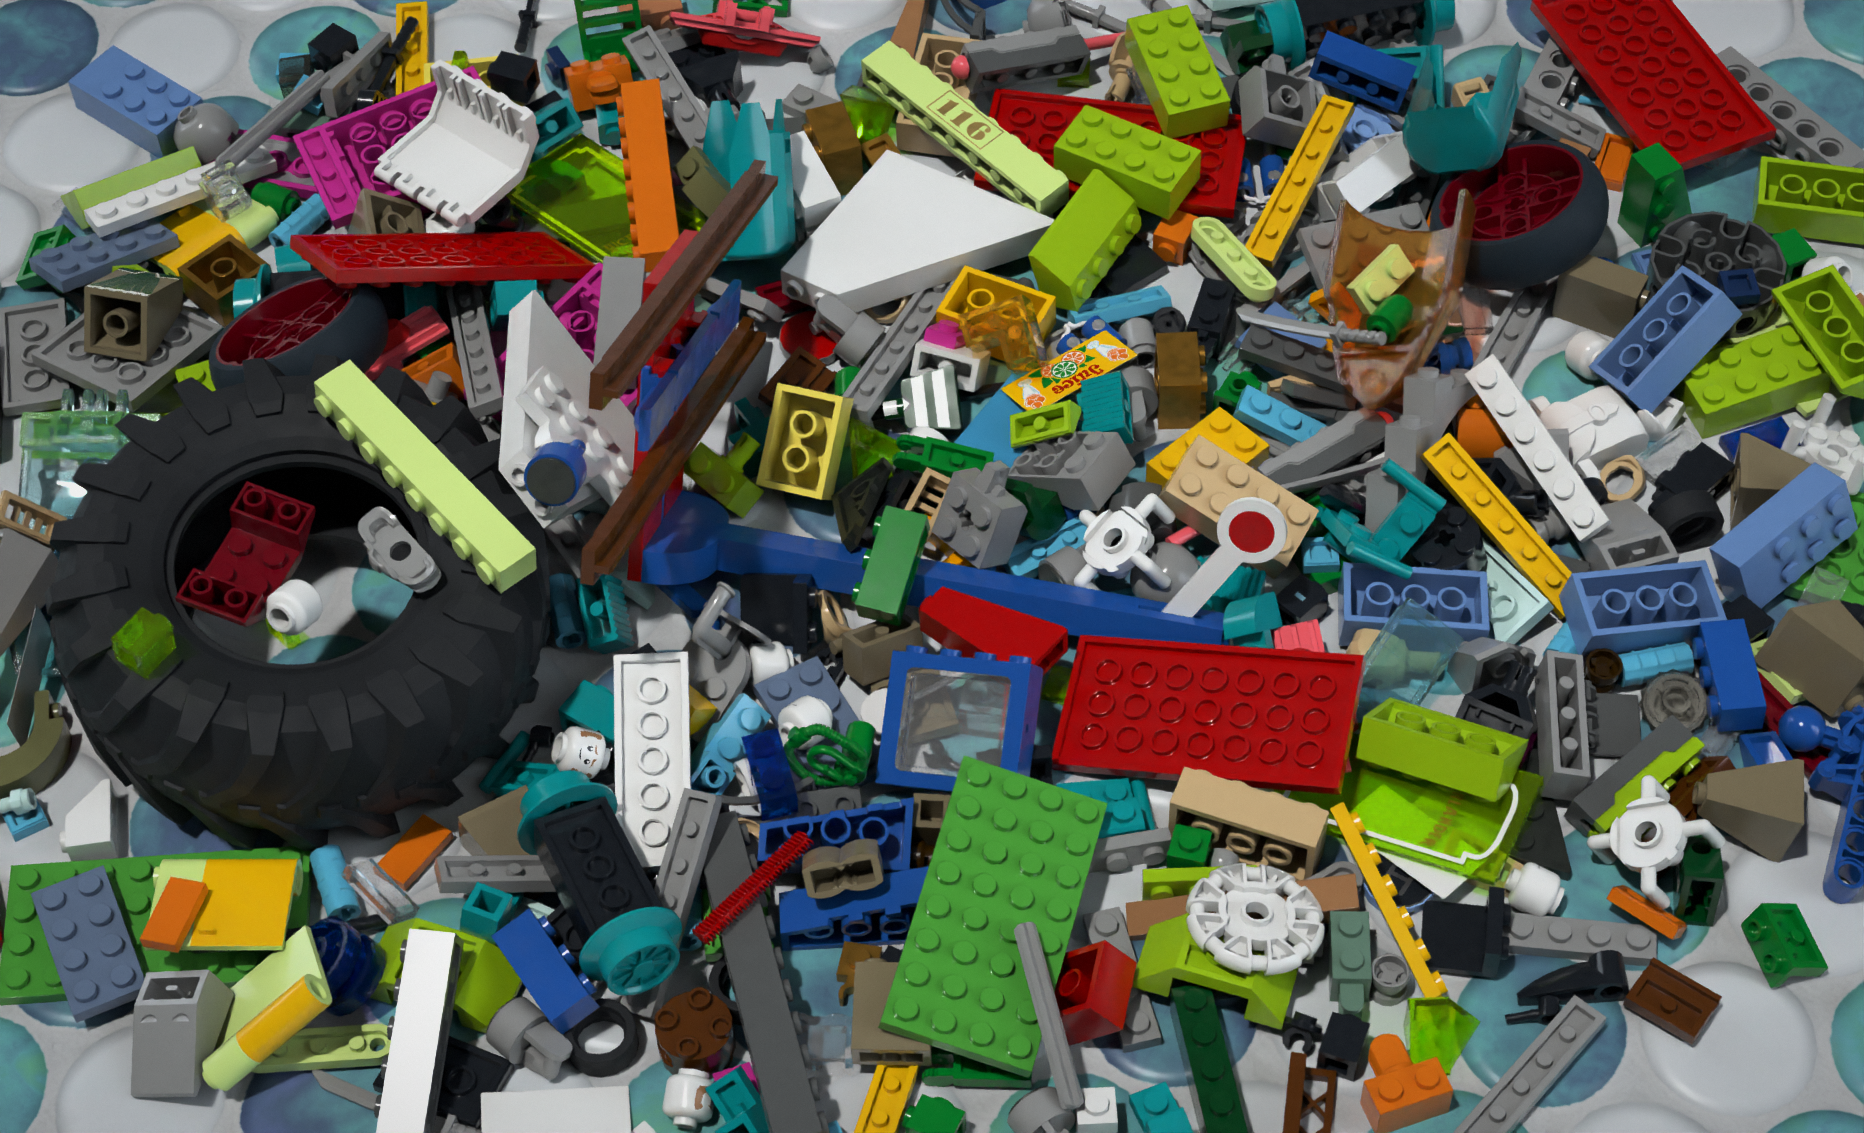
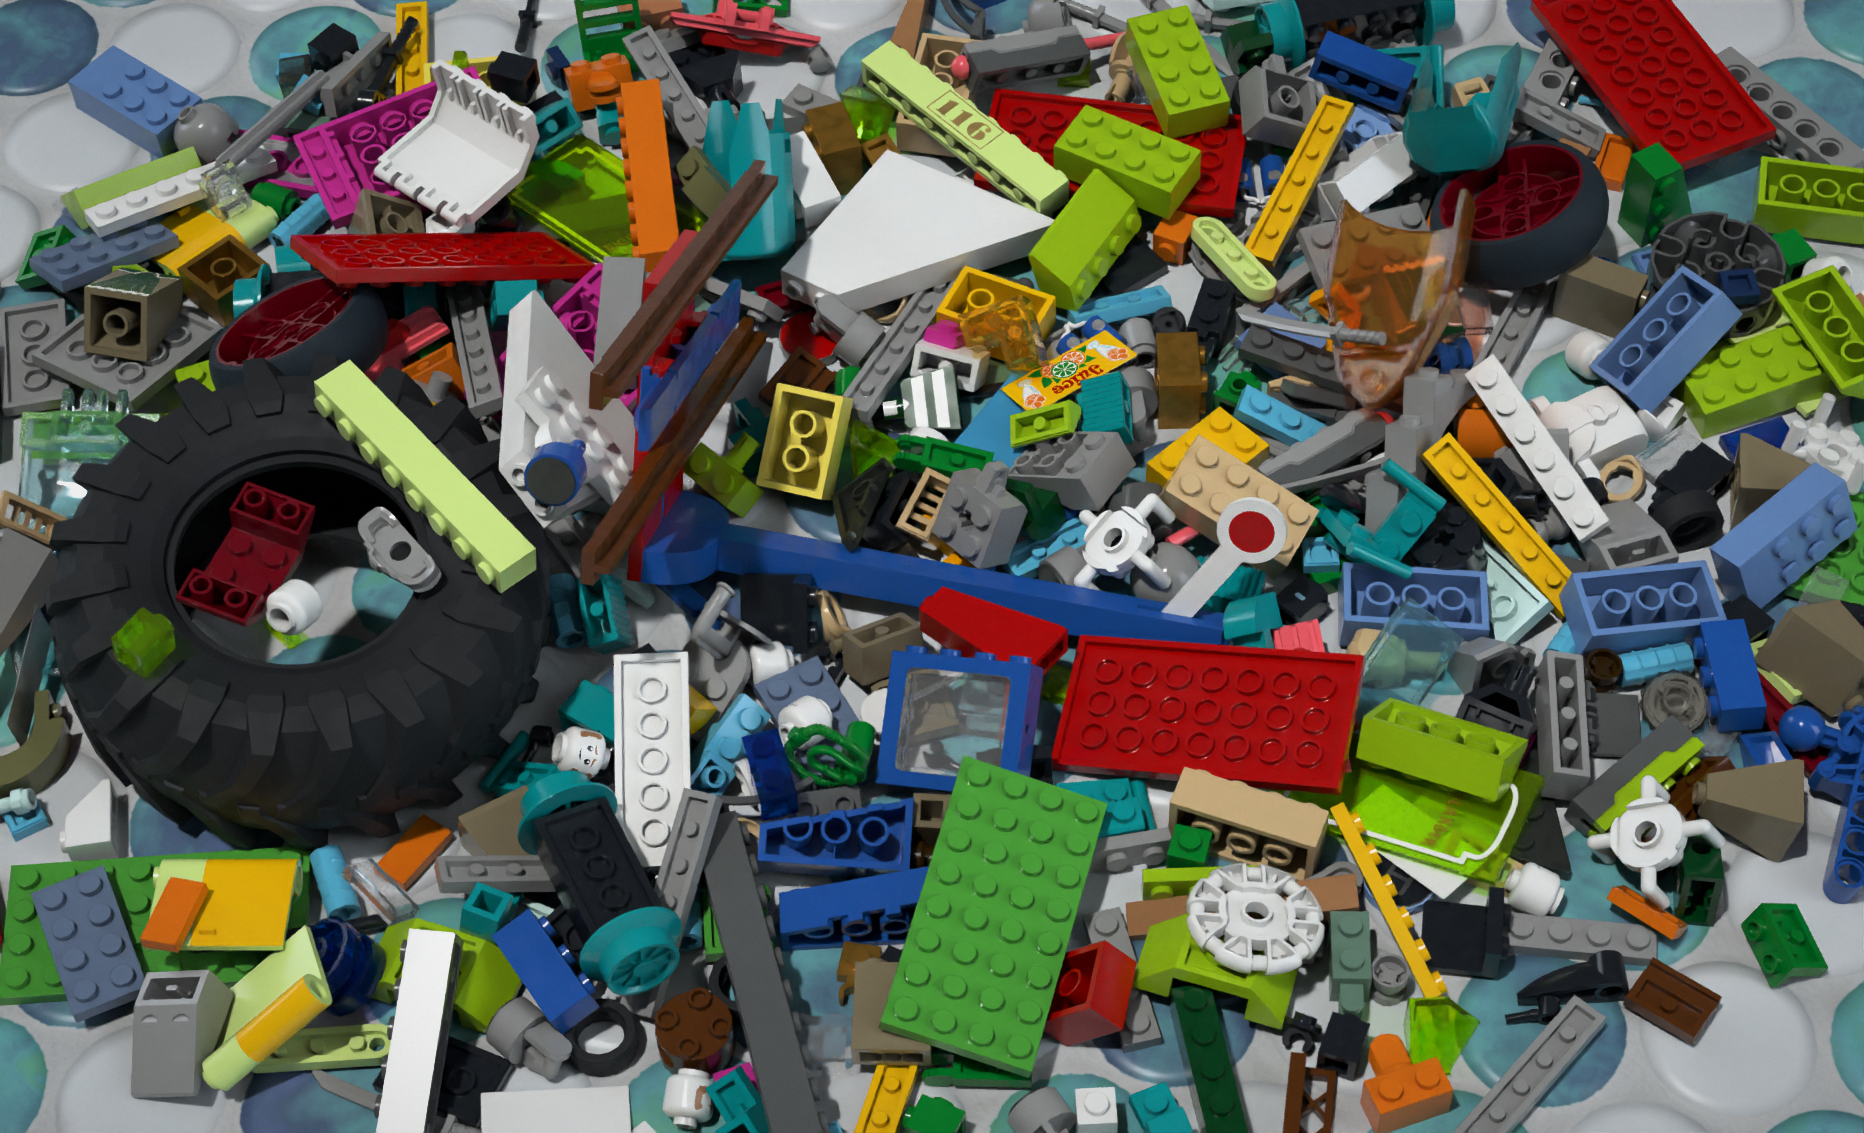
red axle [692,830,814,945] -> none
dark tan brick [802,839,884,899] -> none
green brick [852,505,930,627] -> none
light grey axle [1014,922,1084,1110] -> none
light grey hinge [1207,848,1239,867] -> none
yellowish green plate [1346,244,1415,315] -> none
green brick [1366,294,1414,343] -> none

